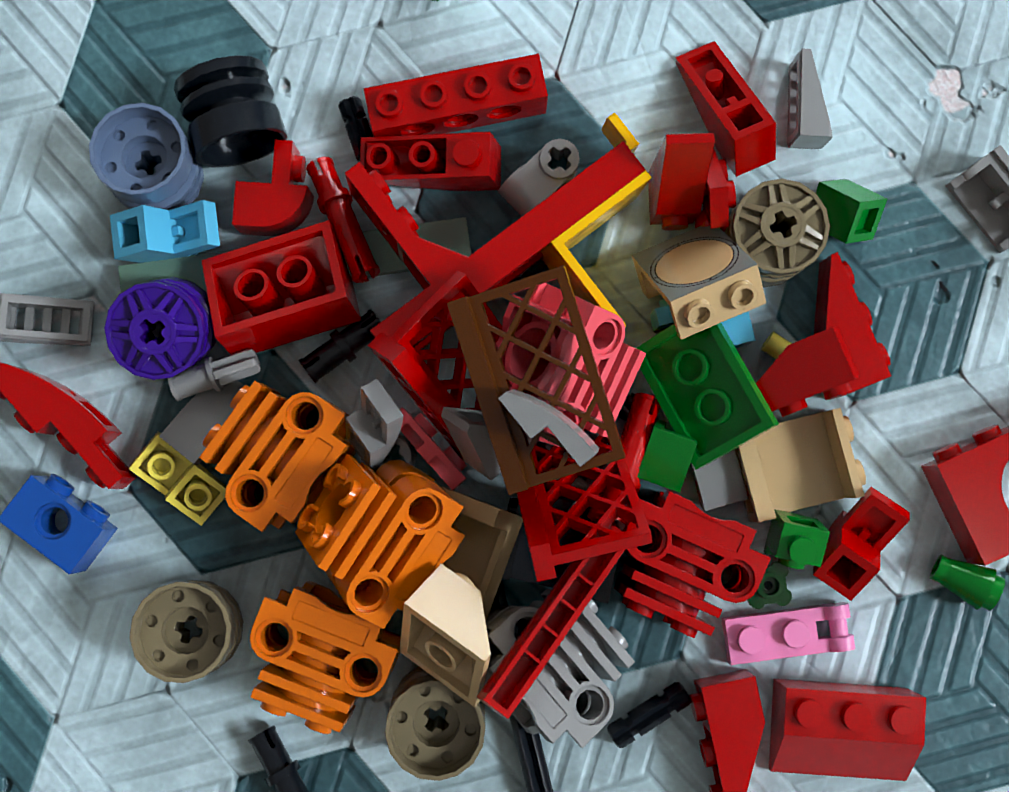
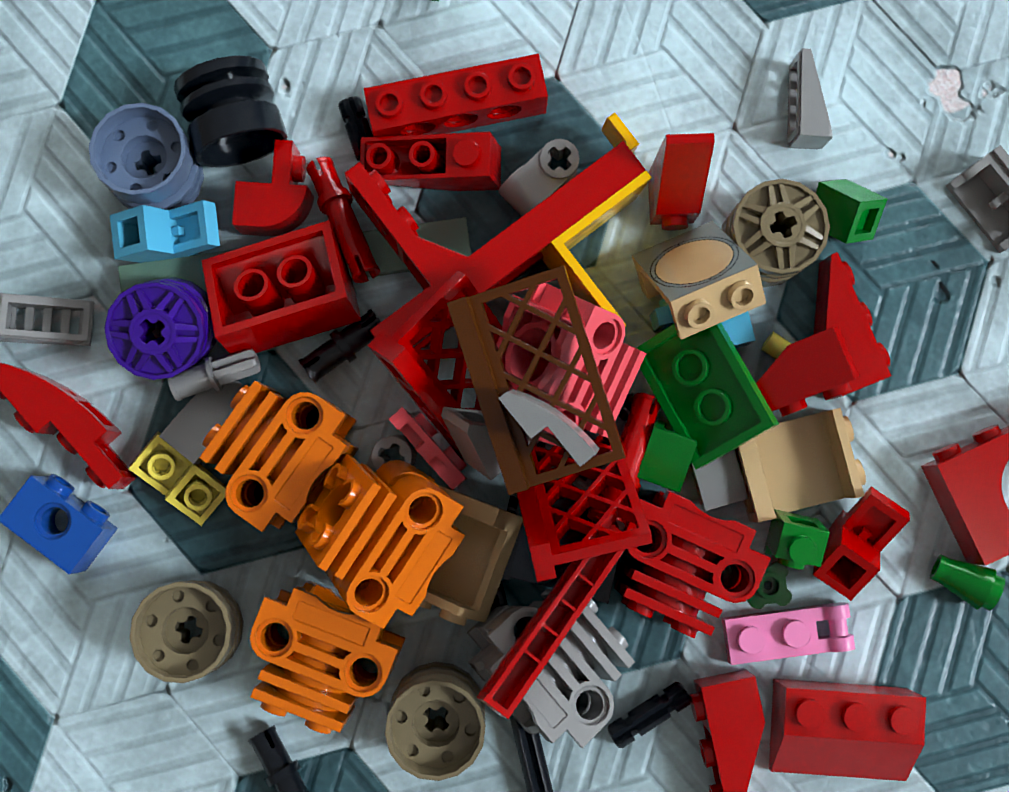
light grey slope [345,378,404,470] -> none
tan slope [399,564,491,707] -> none
red slope [675,41,776,177] -> none
red plate [695,148,736,232] -> none

